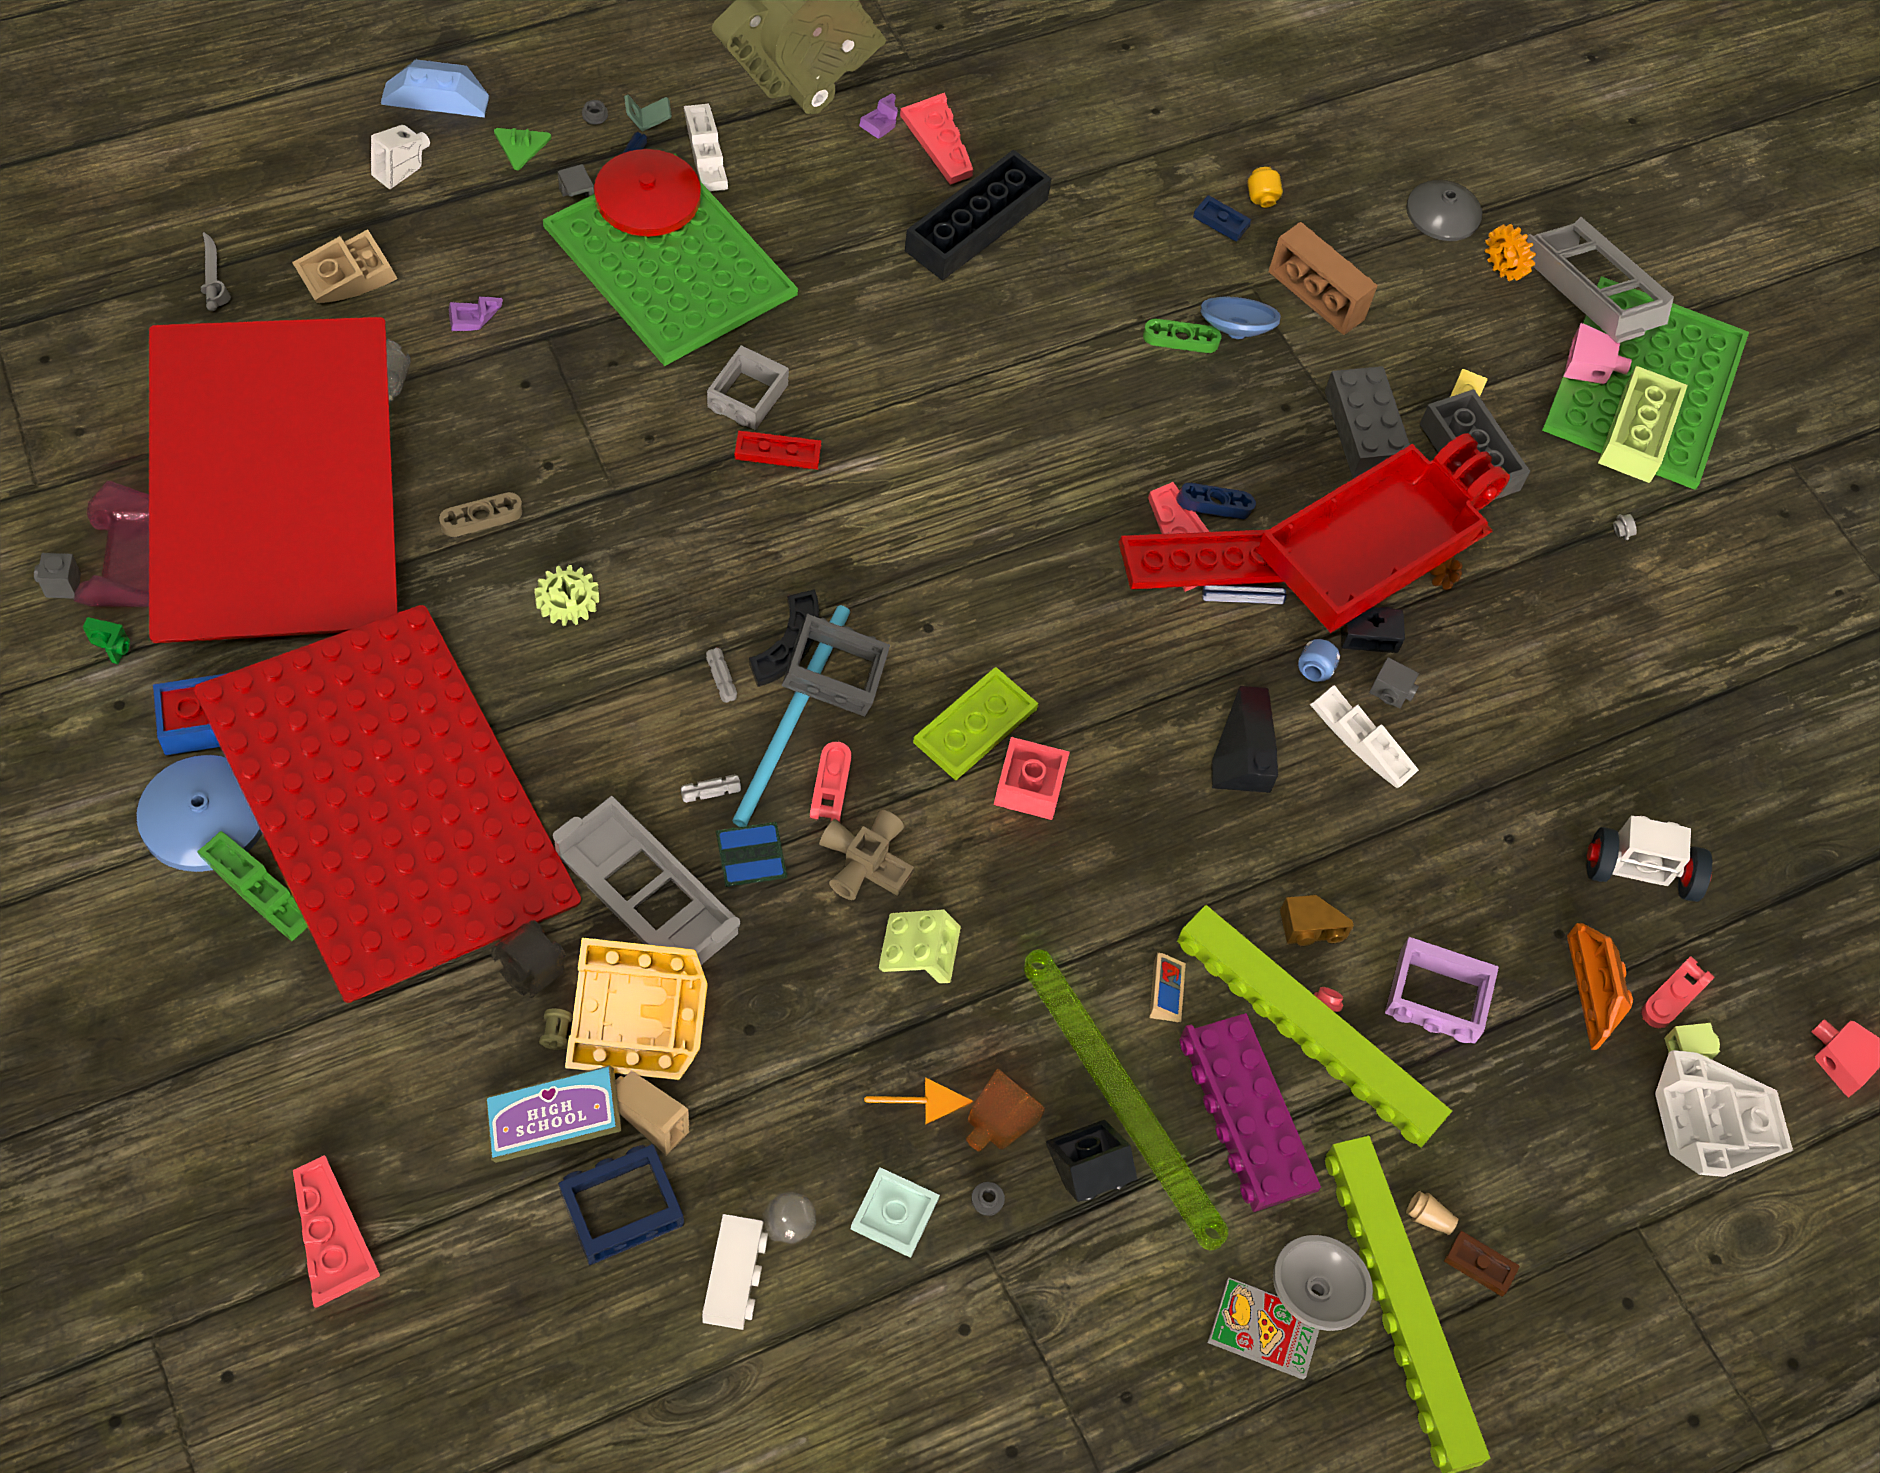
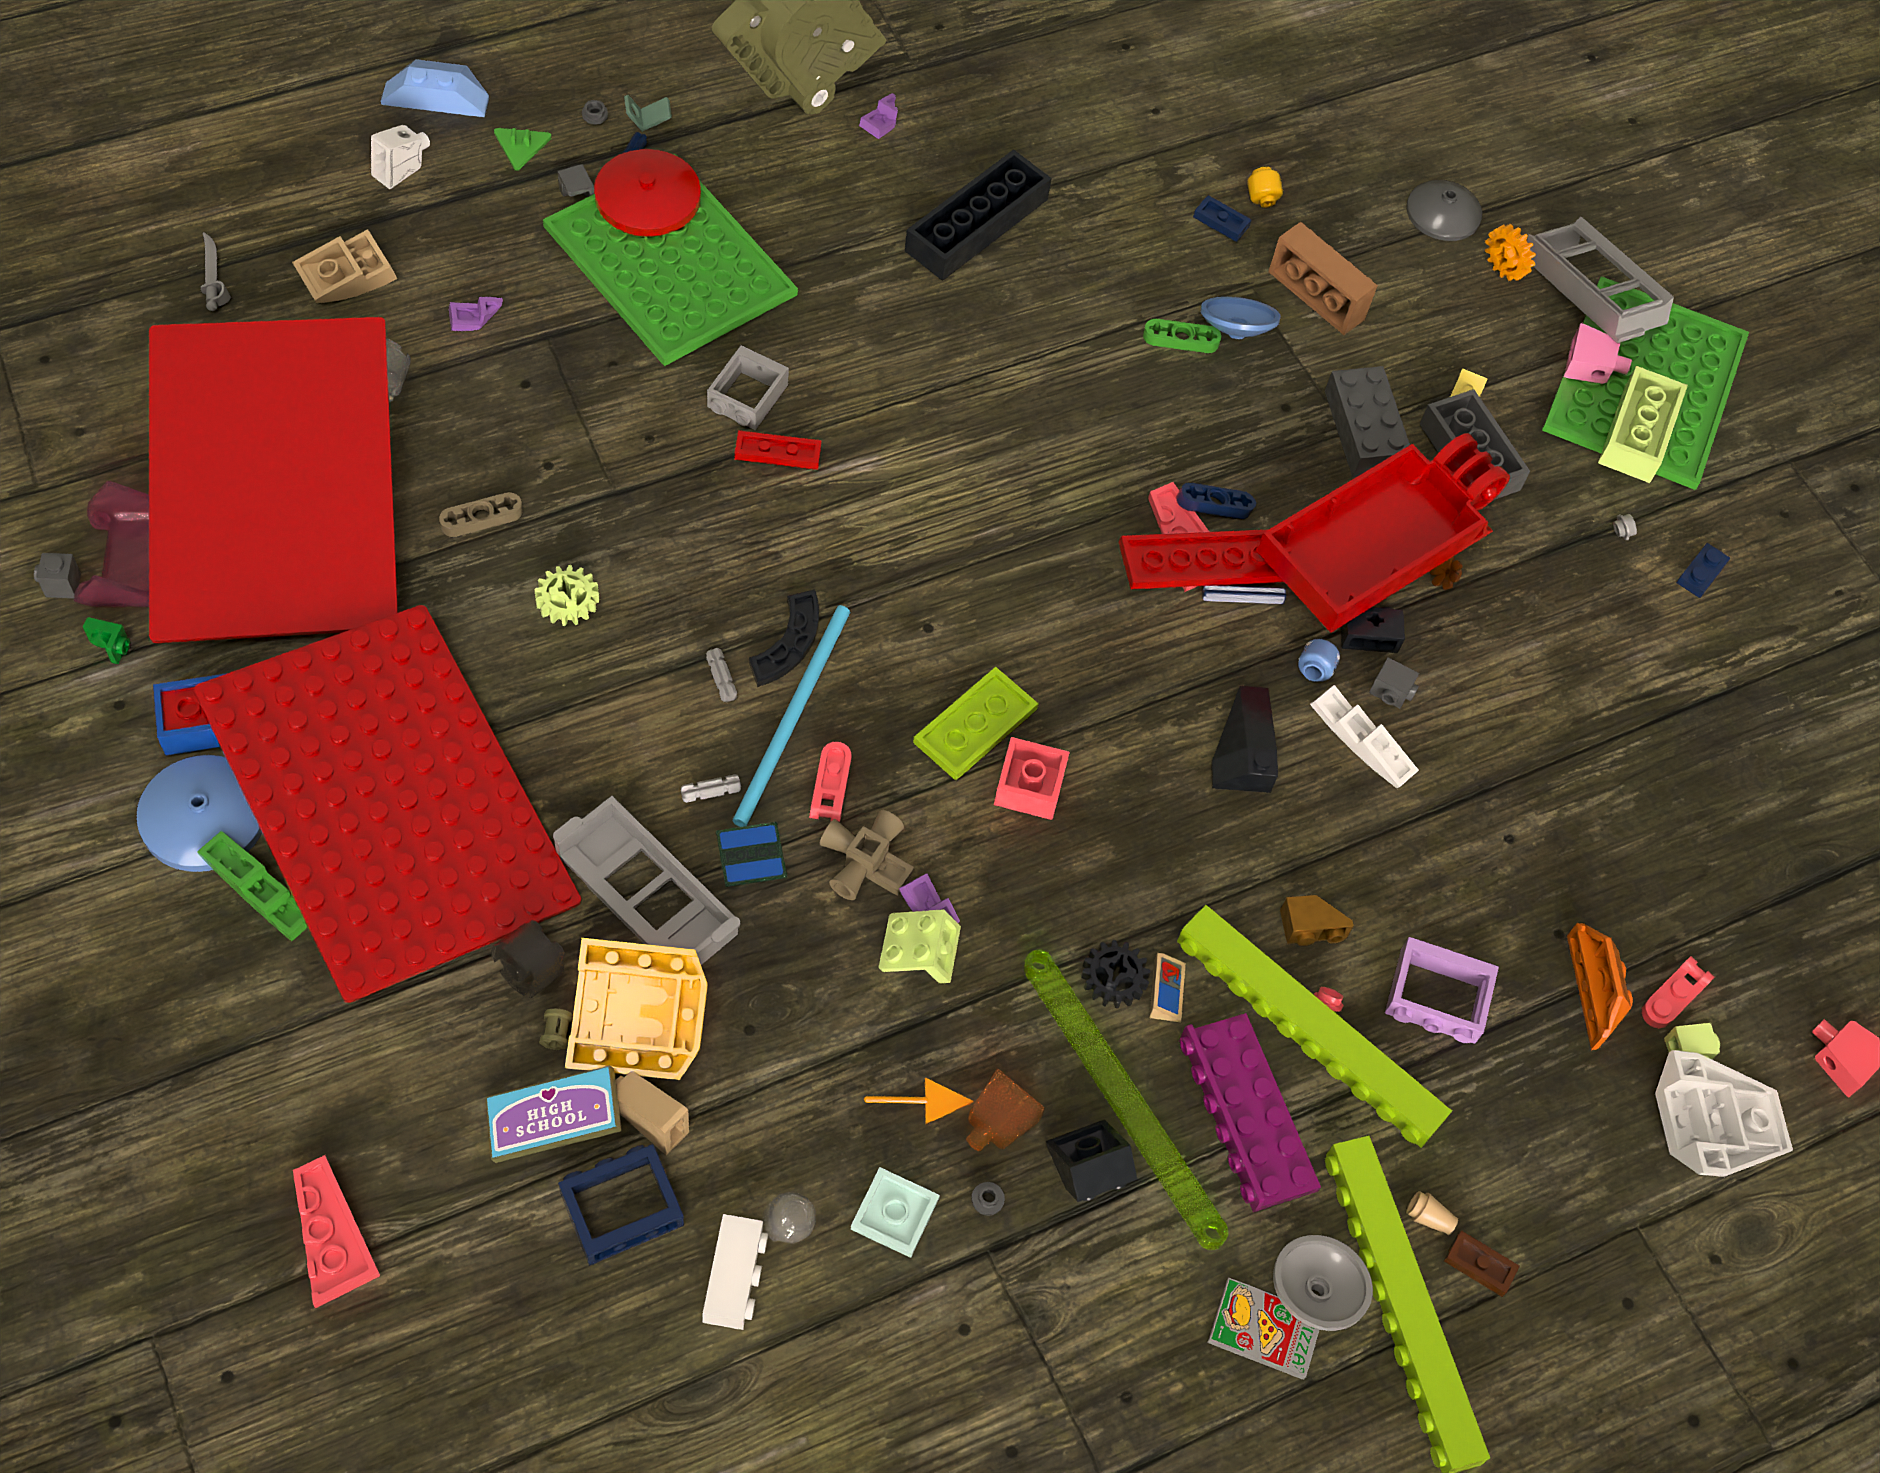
white slope [684,104,728,191] -> none
dark grey window [782,614,890,717] -> none
coral wing [900,93,973,185] -> none
brick [1587,816,1712,902] -> none
none -> medium lavender slope [899,874,960,923]
none -> black gear [1081,940,1151,1008]
none -> dark blue plate [1676,543,1730,598]

